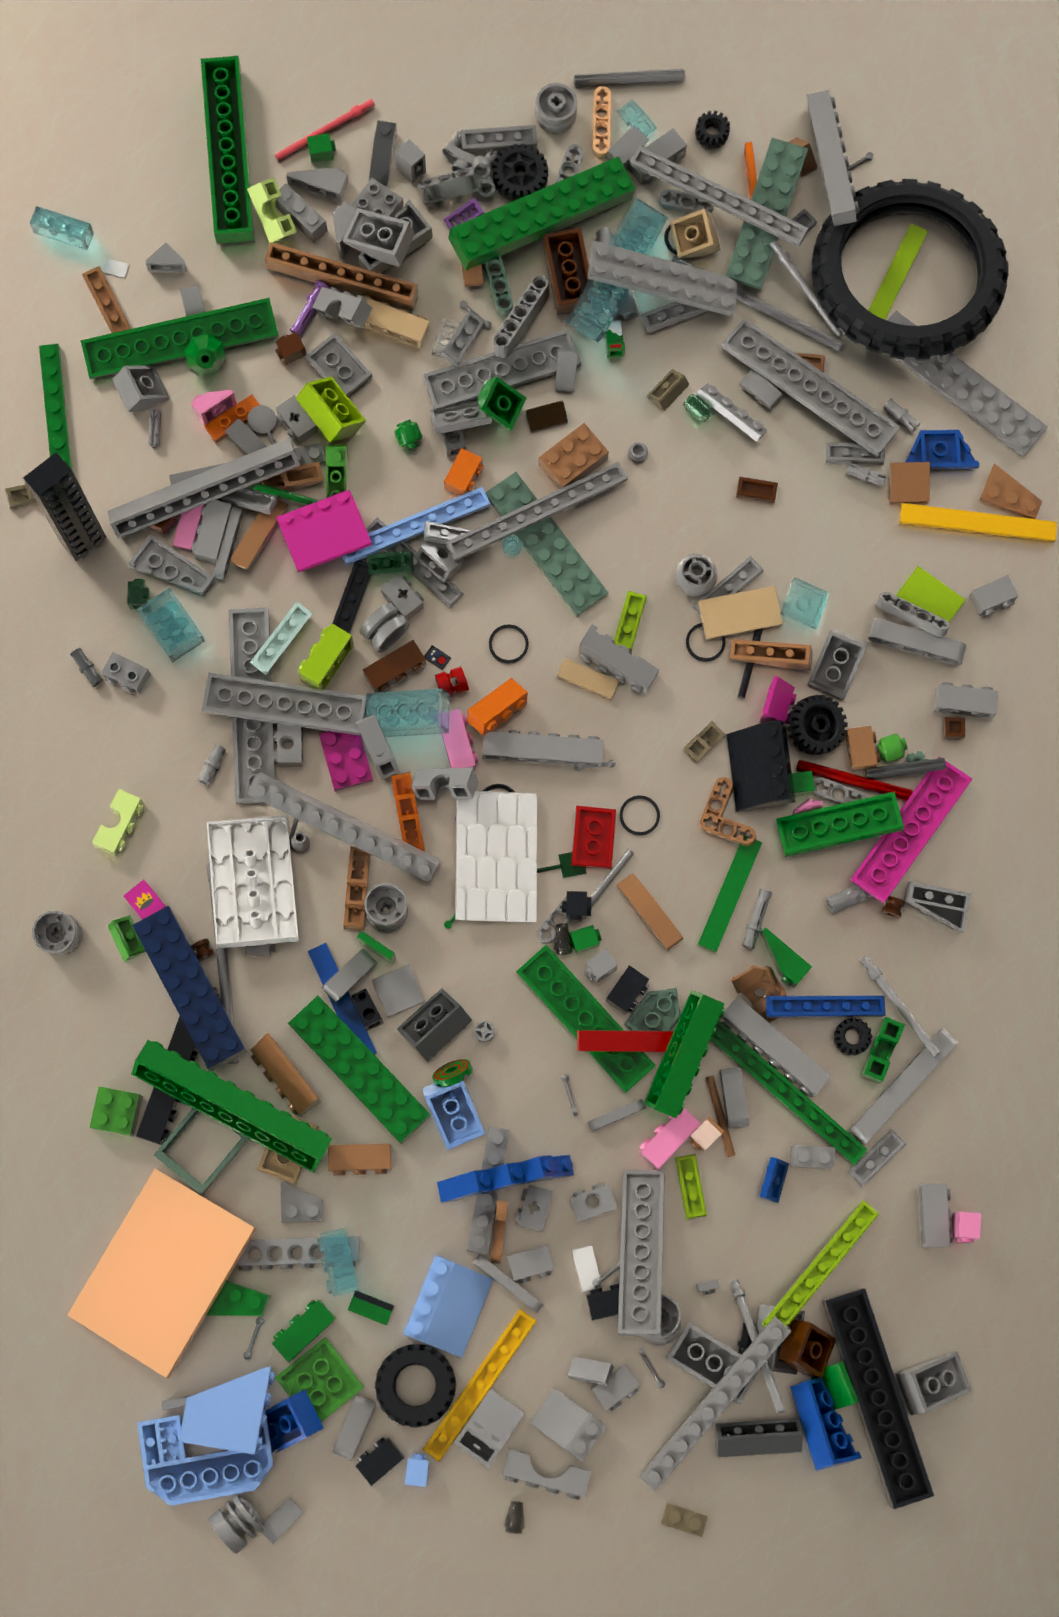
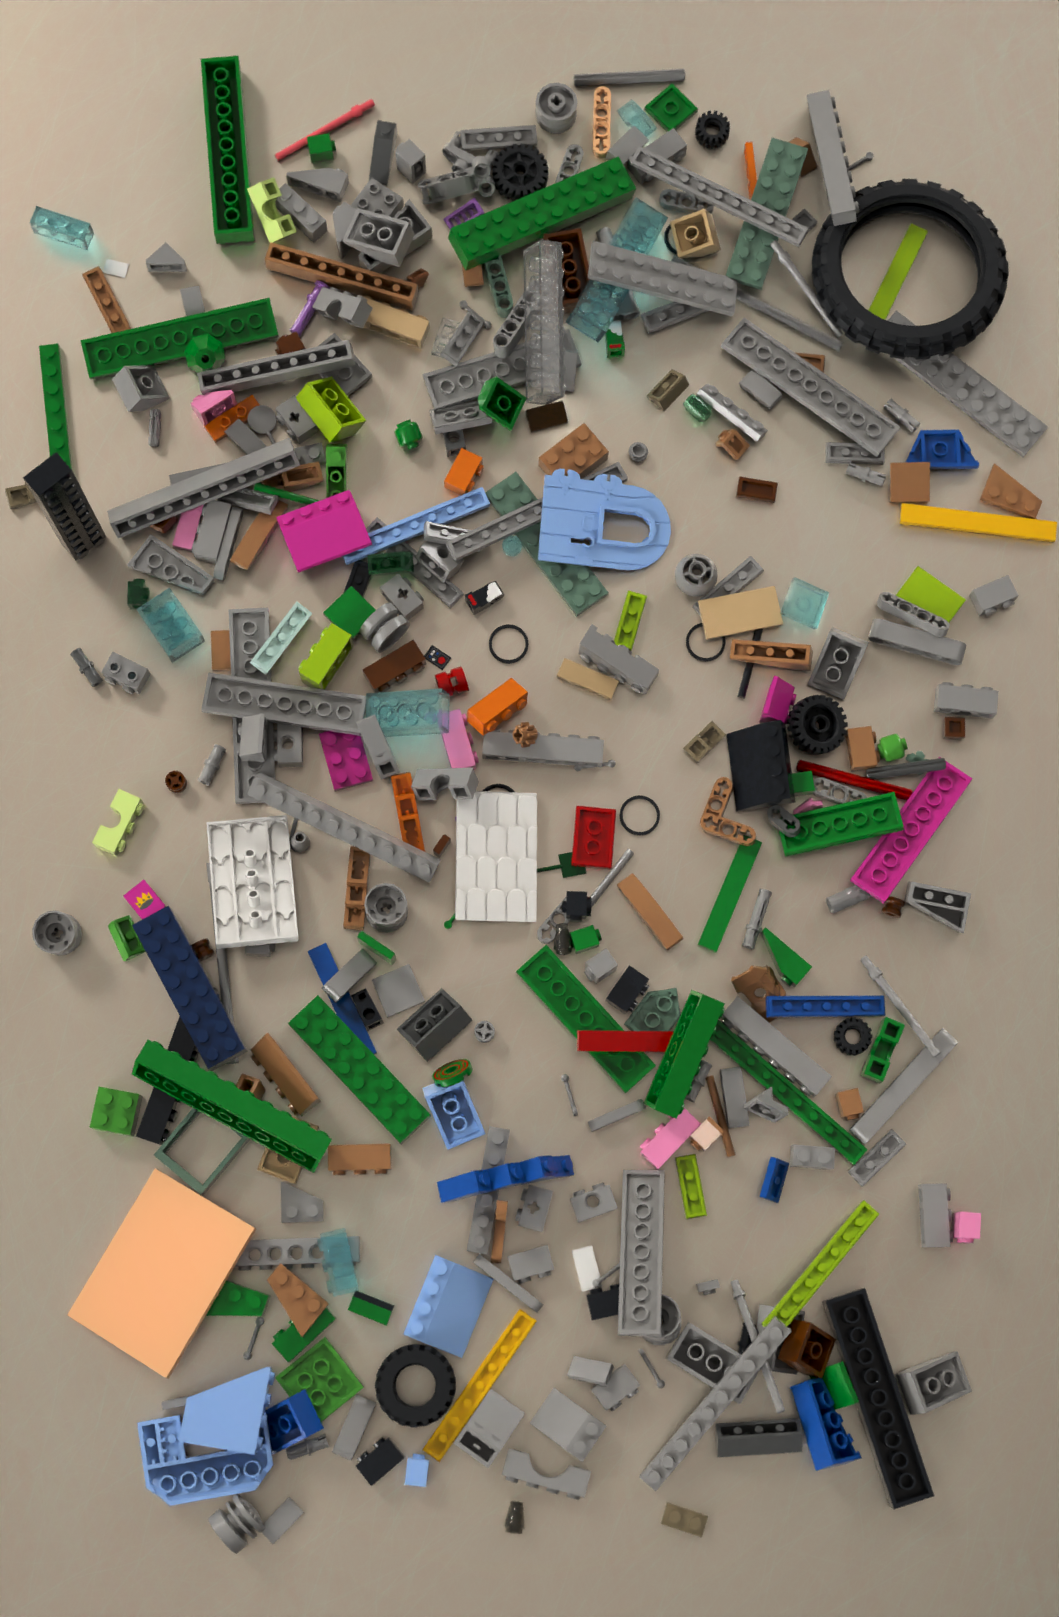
none -> reddish brown wheel [165,771,187,793]
none -> light grey brick [197,340,356,395]
none -> medium nougat tile [211,630,231,671]
none -> light grey slope [236,714,269,762]
none -> medium nougat brick [236,1074,266,1100]
none -> medium nougat wing [267,1263,329,1337]
none -> light grey axle [286,1434,329,1460]
none -> green tile [323,586,376,639]
none -> nougat slope [406,269,429,287]
none -> reddish brown tile [433,834,451,858]
none -> black leg [465,581,504,615]
none -> medium nougat gear [513,722,538,748]
none -> clear brick [523,240,566,405]
none -> light blue door [538,468,671,570]
none -> green tile [645,83,698,132]
none -> light grey pin [685,1060,712,1102]
none -> medium nougat bracket [715,429,750,460]
none -> light grey slope [744,1087,788,1123]
none -> dark grey beam [767,805,801,837]
none -> medium nougat brick [835,1088,864,1121]

